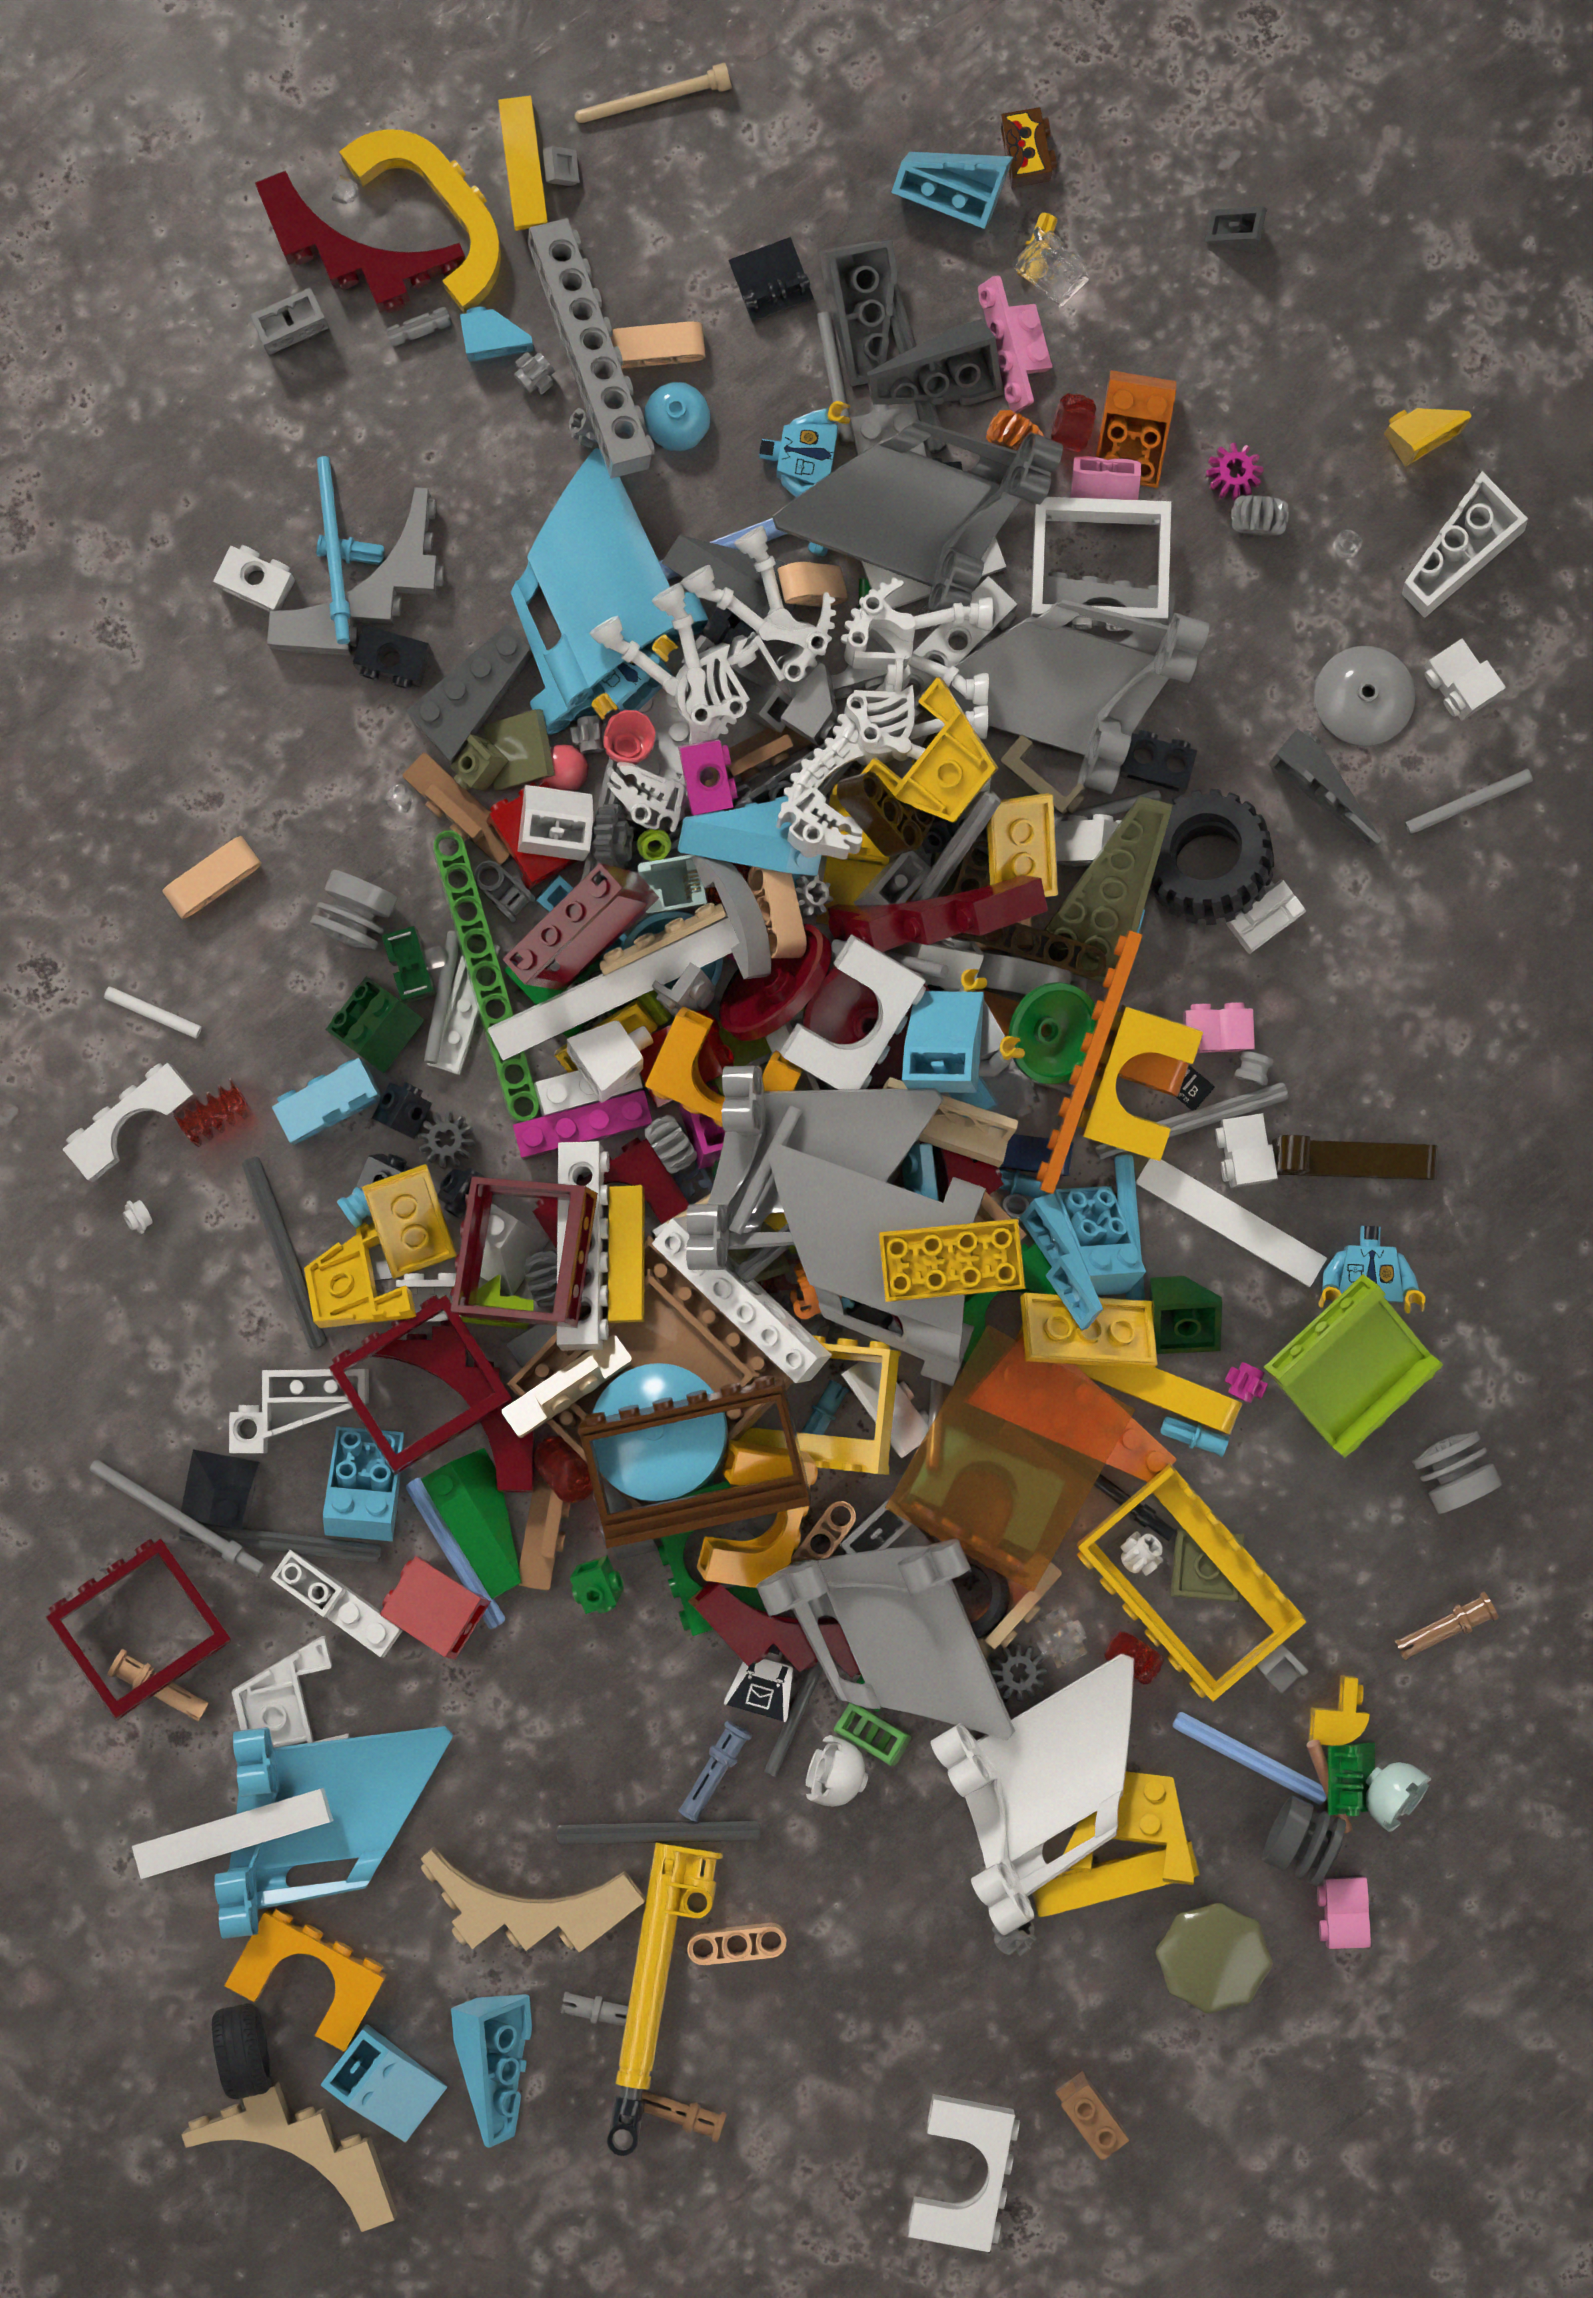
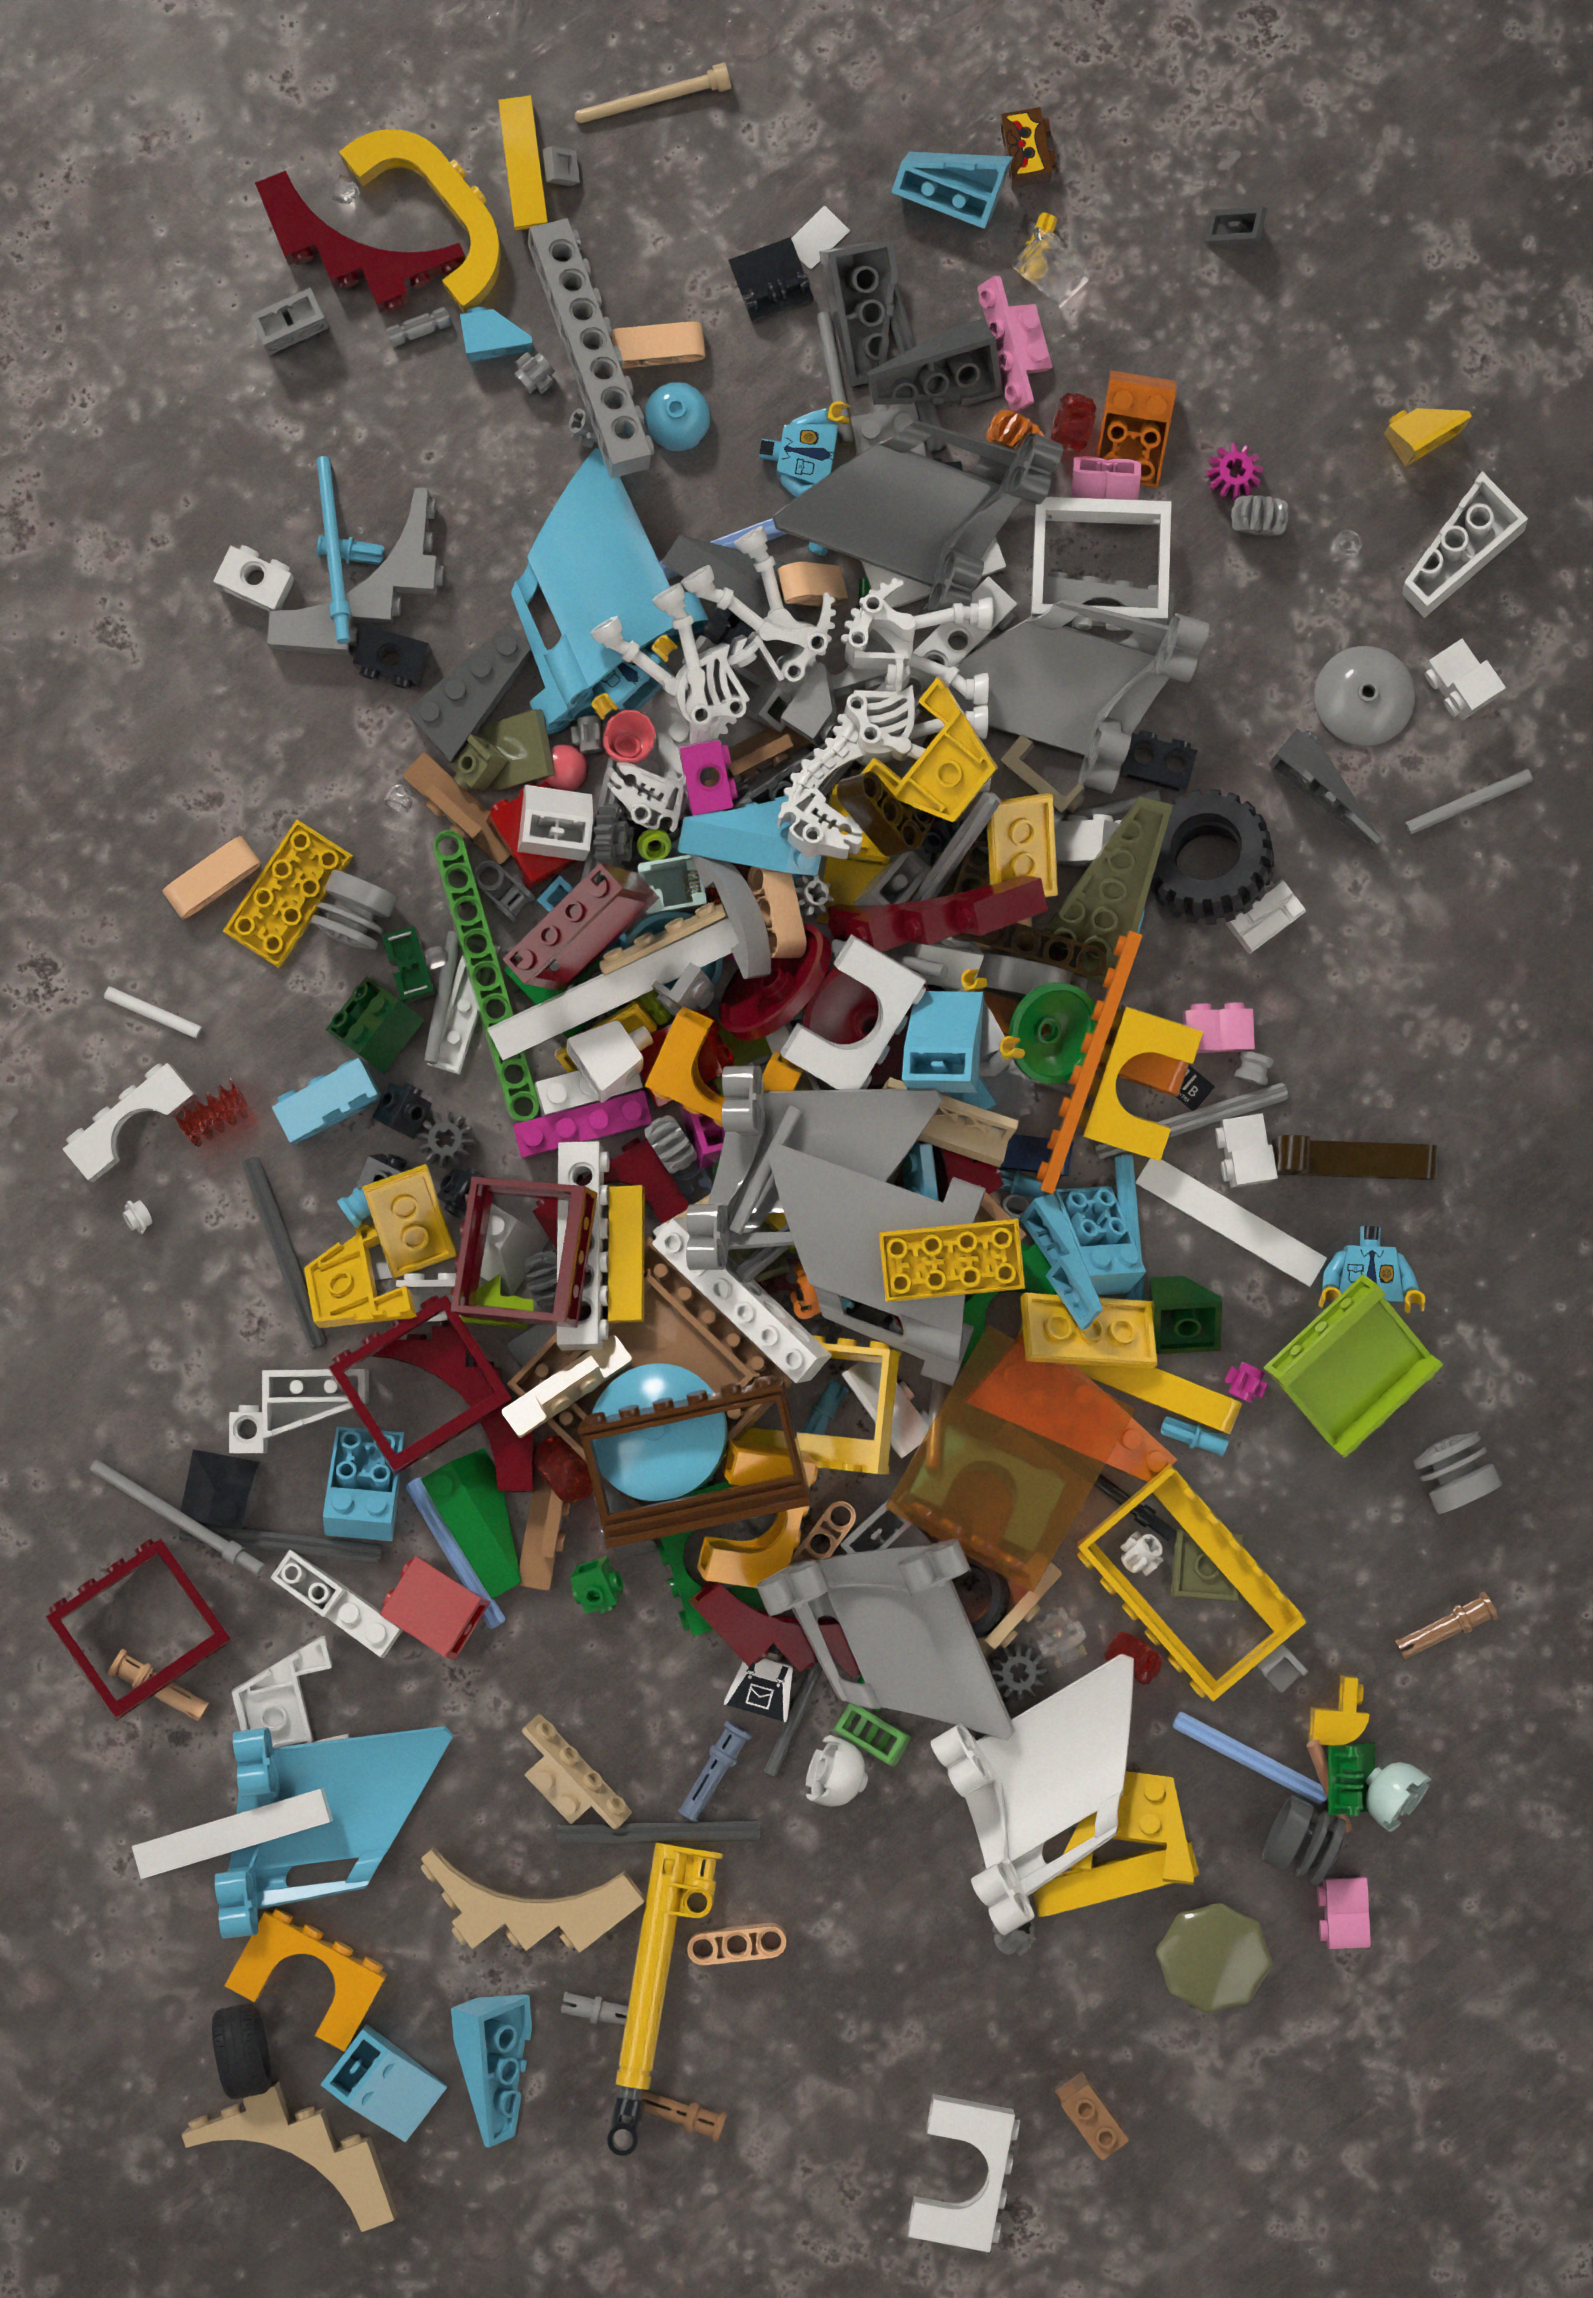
none -> yellow tile [223,819,354,968]
none -> tan bracket [522,1714,632,1830]
none -> white sticker [791,206,850,270]

